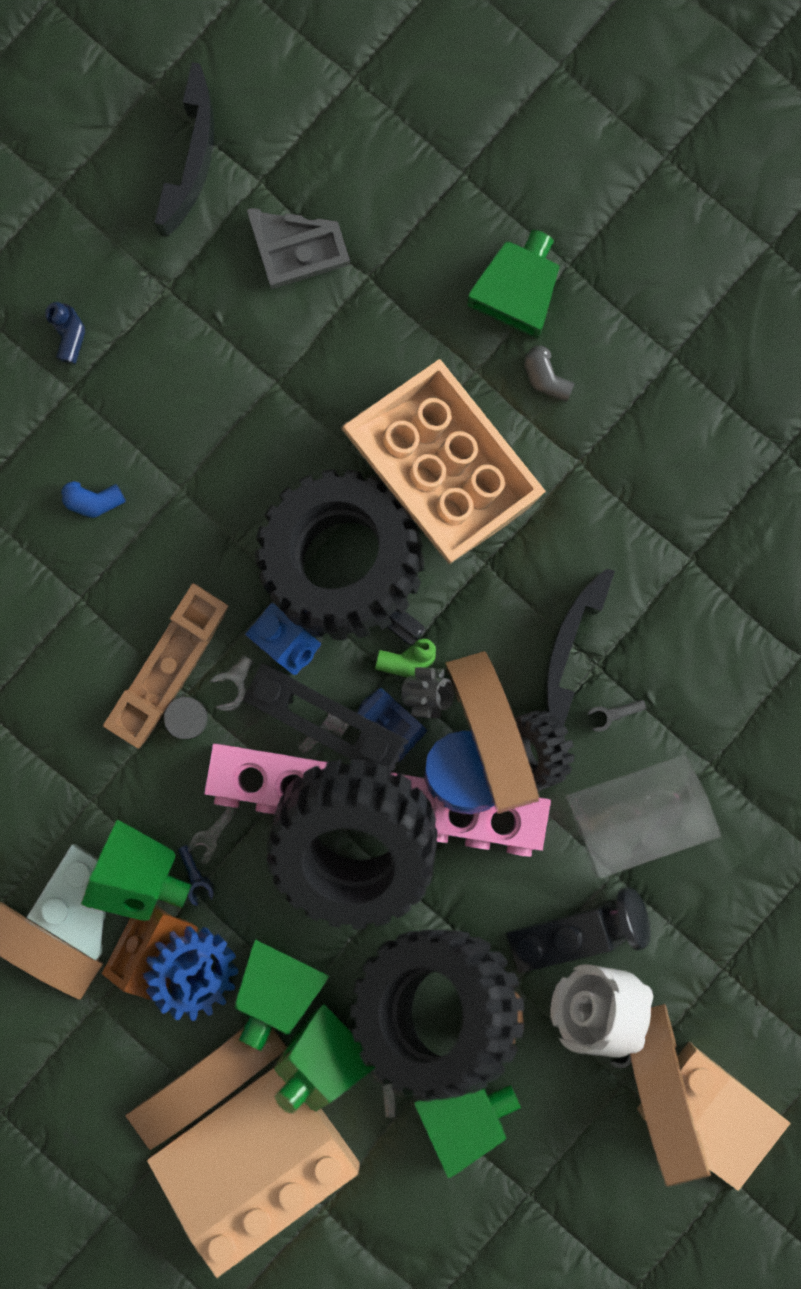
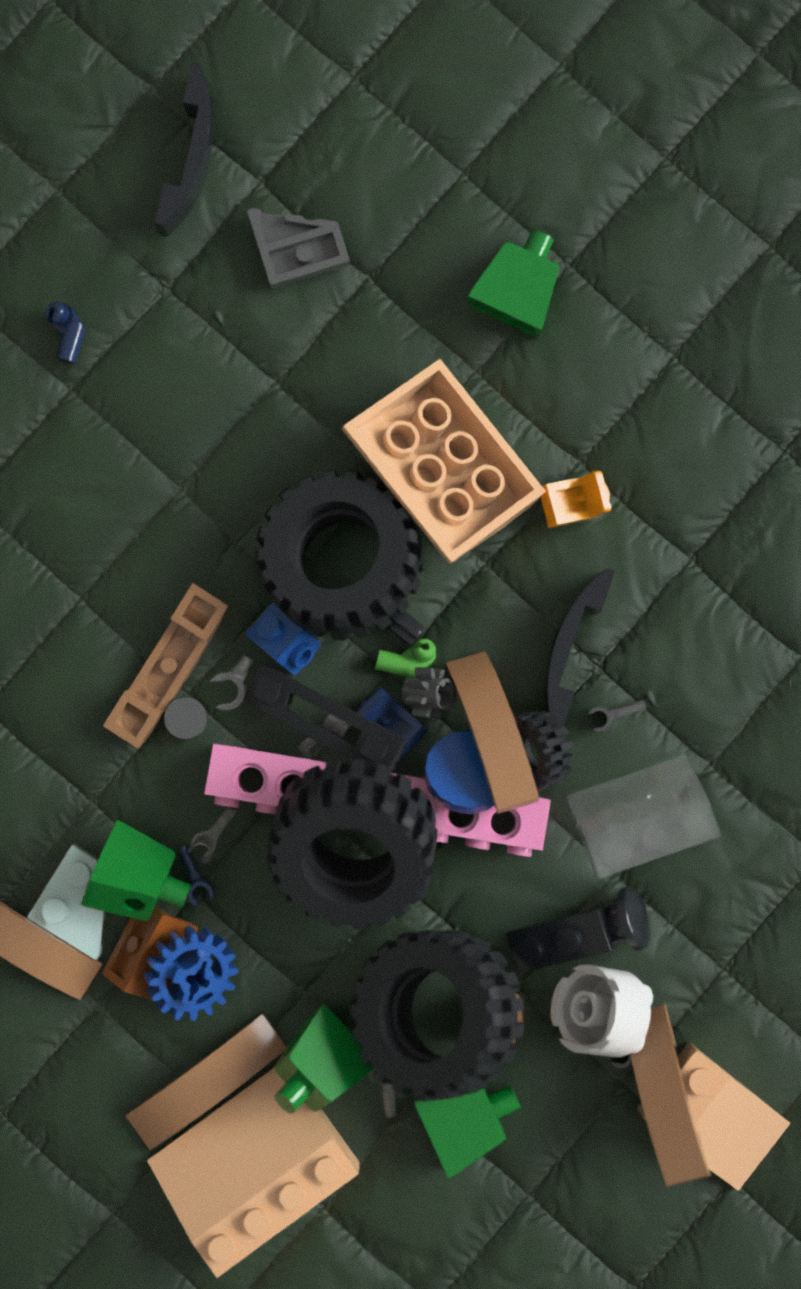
blue arm [61,481,126,518] -> none
green torso [234,940,329,1051] -> none
dark grey arm [524,345,575,402] -> none
none -> light orange bracket [540,471,611,528]

